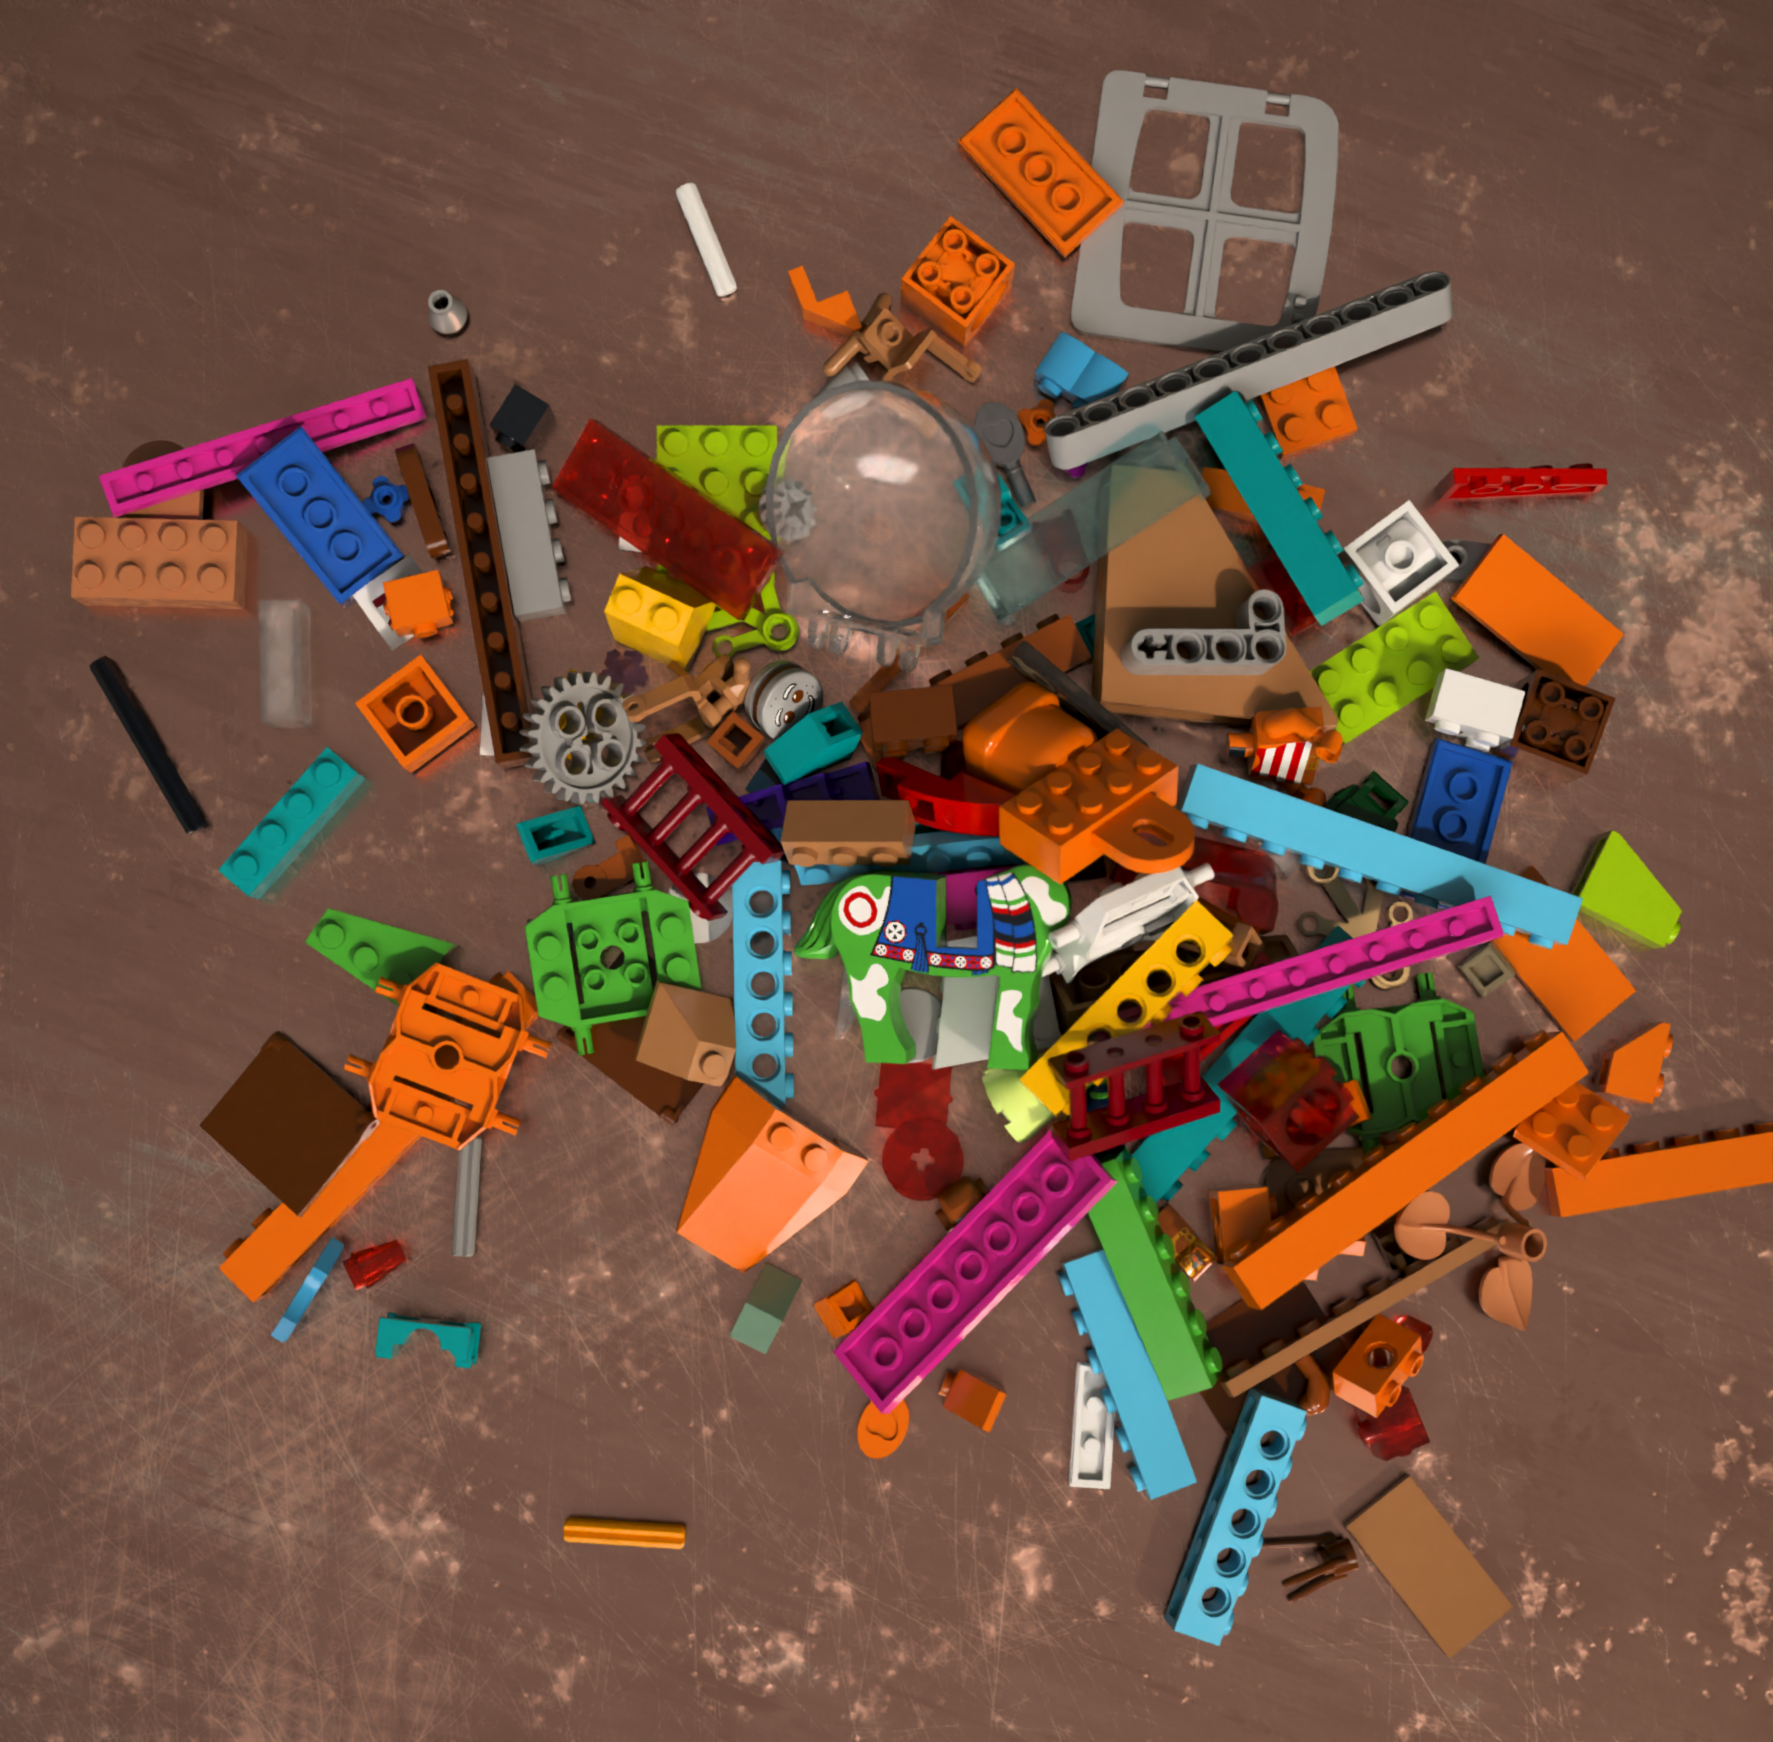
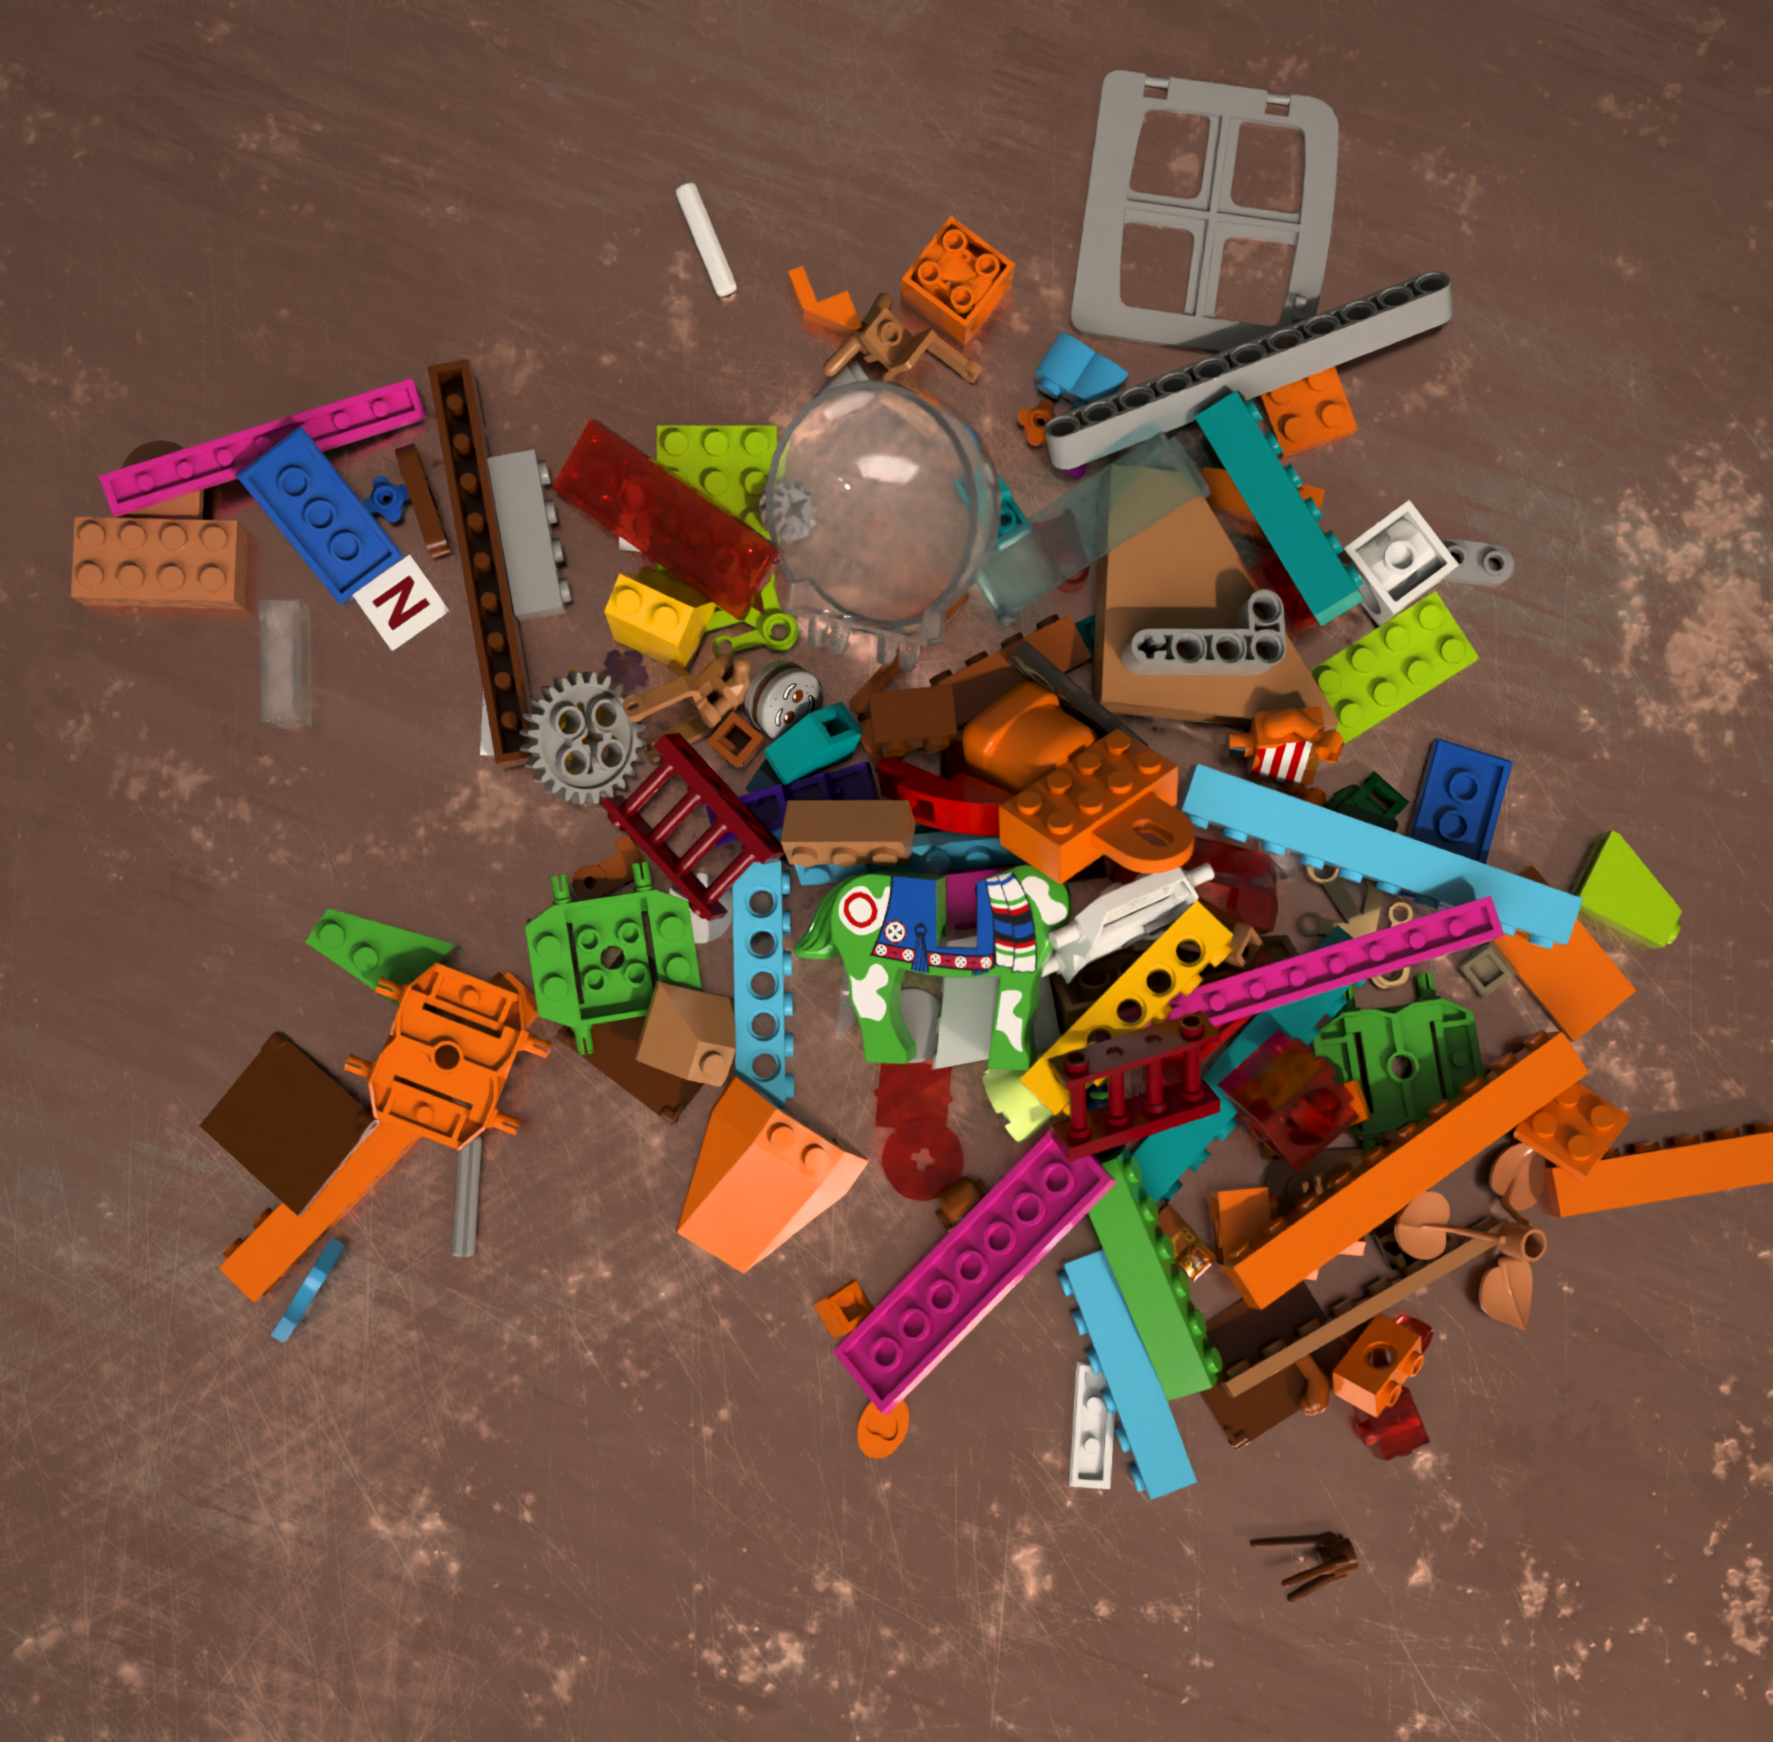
black axle [90,656,207,835] -> none
teal brick [218,747,366,900] -> none
clear red cone [342,1239,407,1291] -> none
orange brick [355,654,476,773] -> none
teal piece [375,1312,481,1369] -> none
orange head [383,570,454,638] -> none
light grey cone [427,290,467,334] -> none
black brick [489,384,554,453] -> none
teal slope [516,806,596,867] -> none
light orange axle [563,1518,686,1549] -> none
sand green slope [729,1262,802,1355] -> none
orange slope [938,1365,1007,1433] -> none
orange tile [958,88,1124,258] -> none
flat silver piece [974,402,1037,508] -> none
medium azure brick [1164,1387,1307,1646] -> none
medium nougat tile [1344,1474,1513,1659] -> none
white brick [1425,668,1525,752] -> none
red wing [1437,463,1608,501] -> none
orange tile [1451,534,1624,686] -> none
reddish brown brick [1492,669,1616,783] -> none
orange slope [1595,1022,1673,1104] -> none

